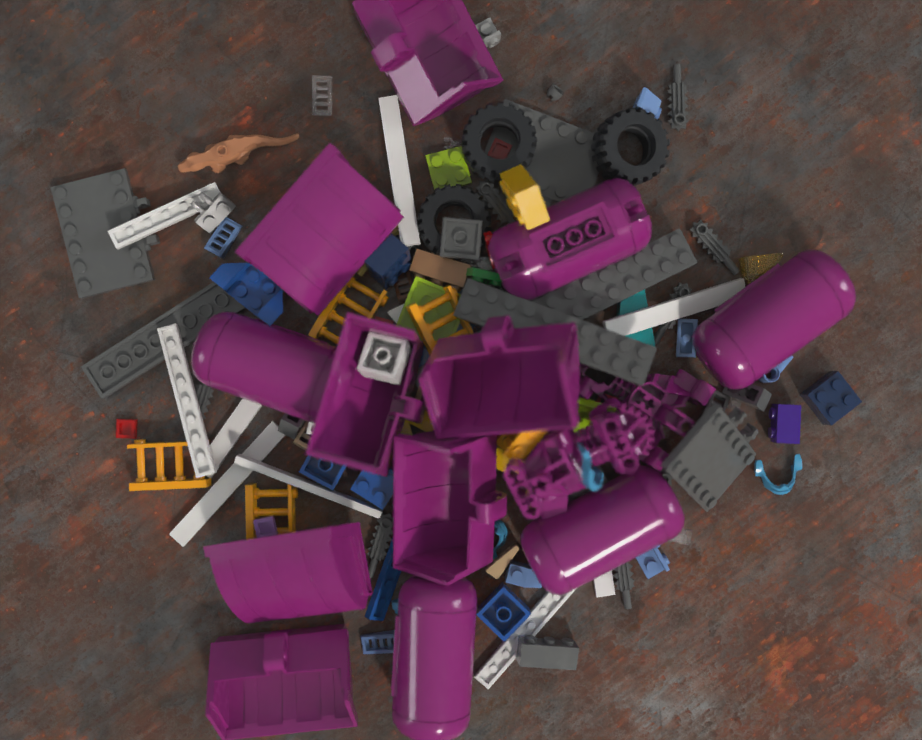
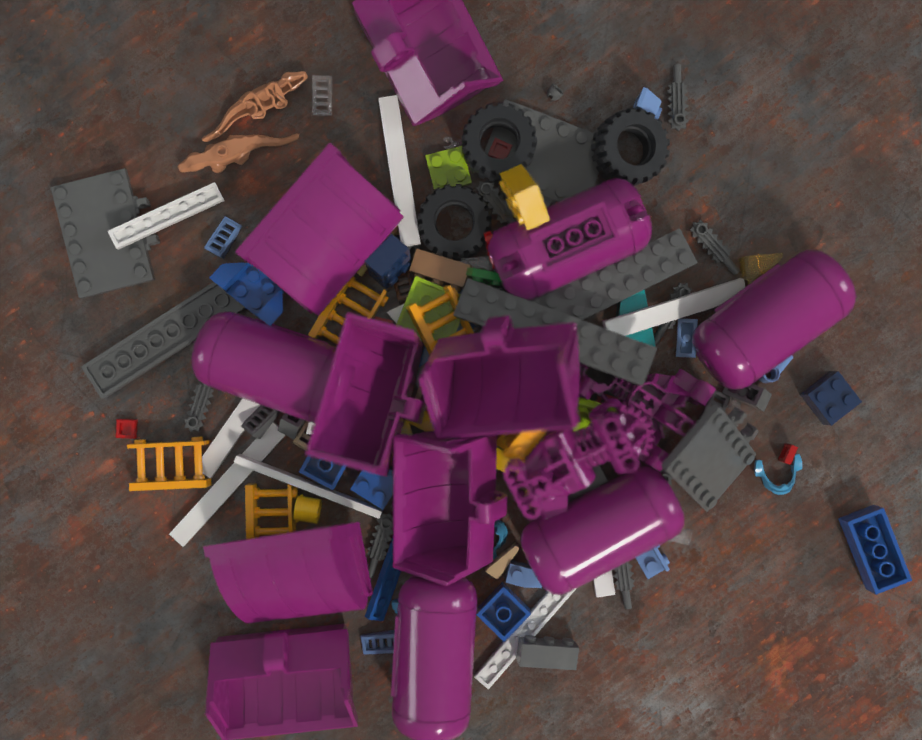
white tile [157,323,217,478] -> none
light grey hinge [191,192,236,234] -> none
medium lavender plate [253,515,278,538] -> none
white brick [357,332,412,385] -> none
dark grey tile [440,217,483,261] -> none
light grey bracket [475,17,501,48] -> none
dark azure helmet [577,443,604,491] -> none
dark purple brick [768,404,801,444] -> none
none -> nougat animal [202,71,308,142]
none -> dark grey slope [241,405,280,439]
none -> yellow piece [293,494,322,524]
none -> red tile [778,443,798,465]
none -> blue brick [838,505,912,595]

